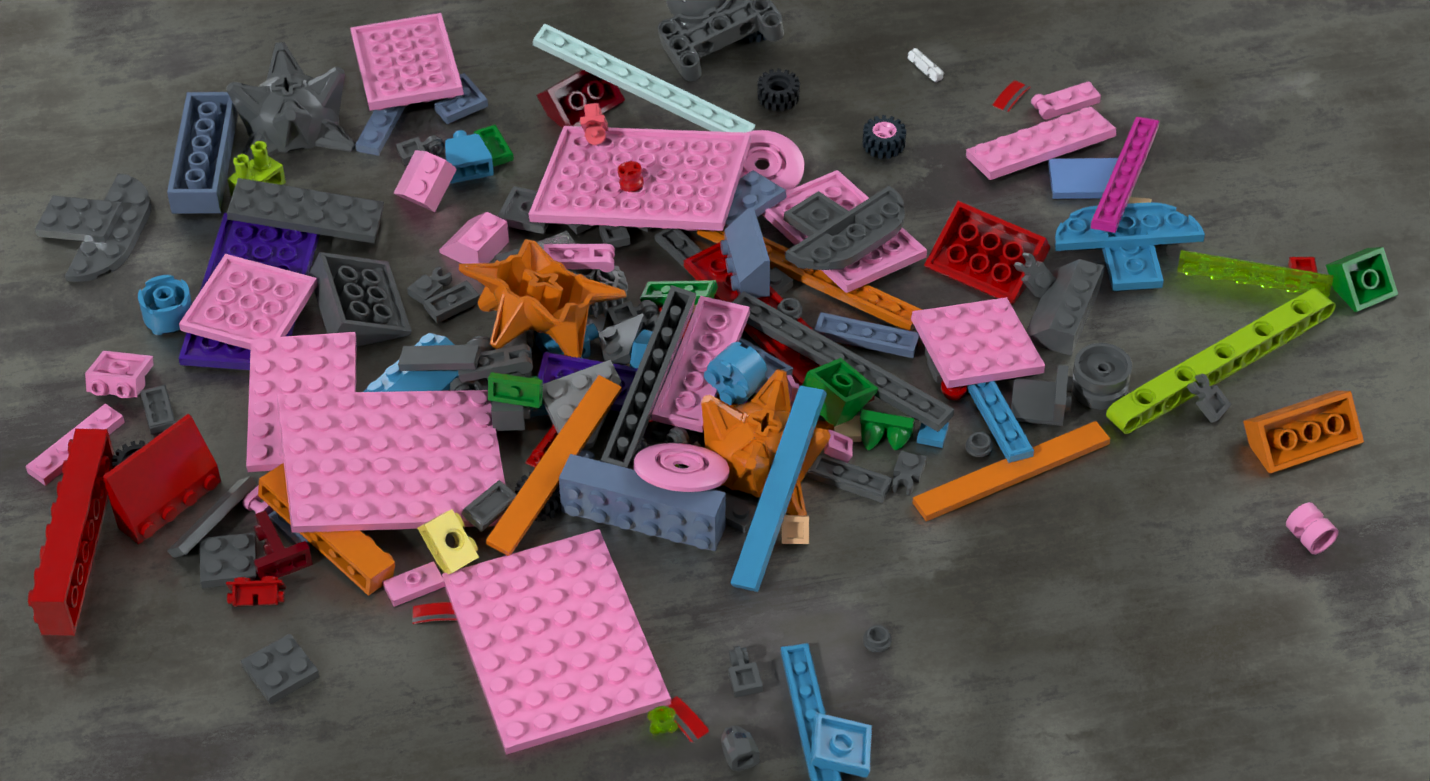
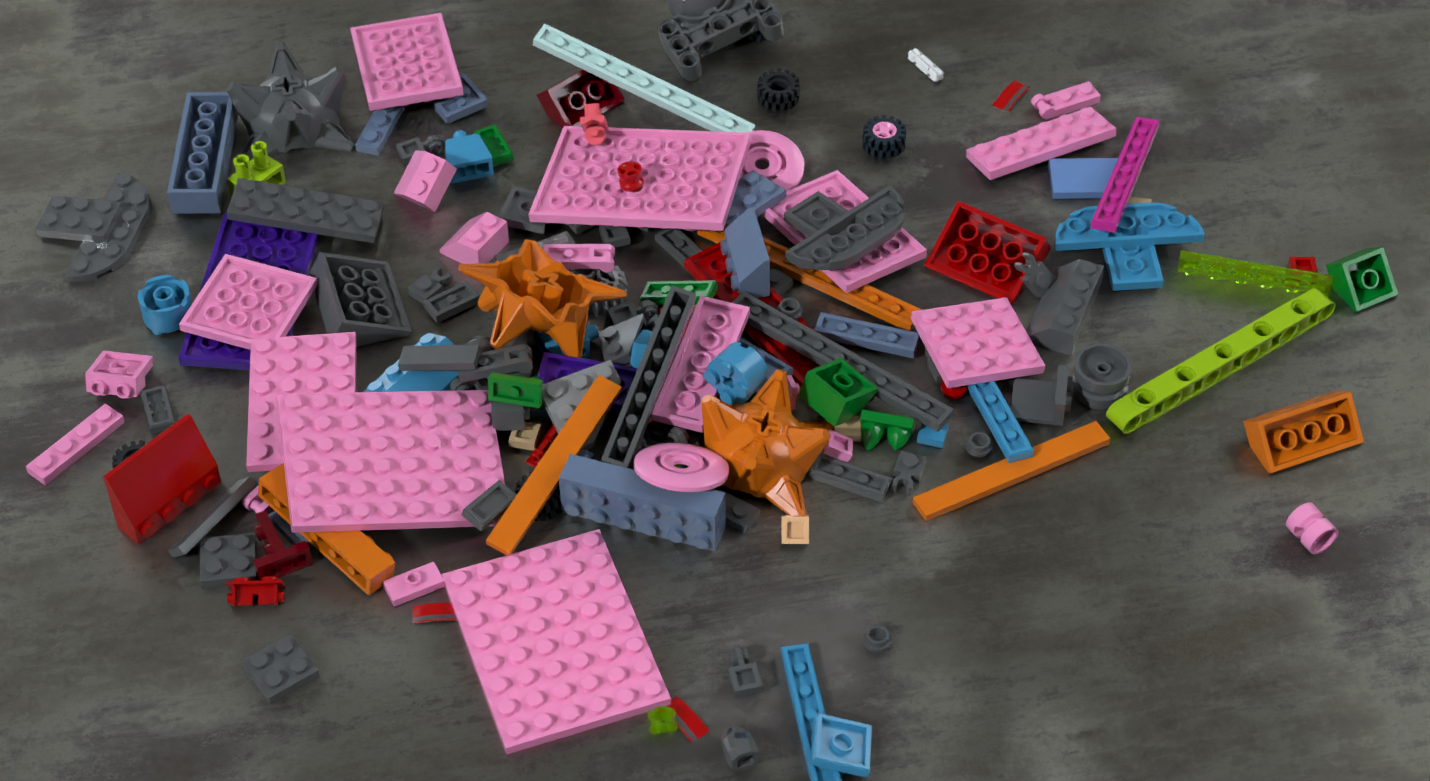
red brick [28,428,114,636] -> none
light yellow brick [417,509,479,574] -> none
dark azure tile [730,386,827,592] -> none
dark grey plate [1187,373,1231,423] -> none
none -> tan plate [509,422,541,450]

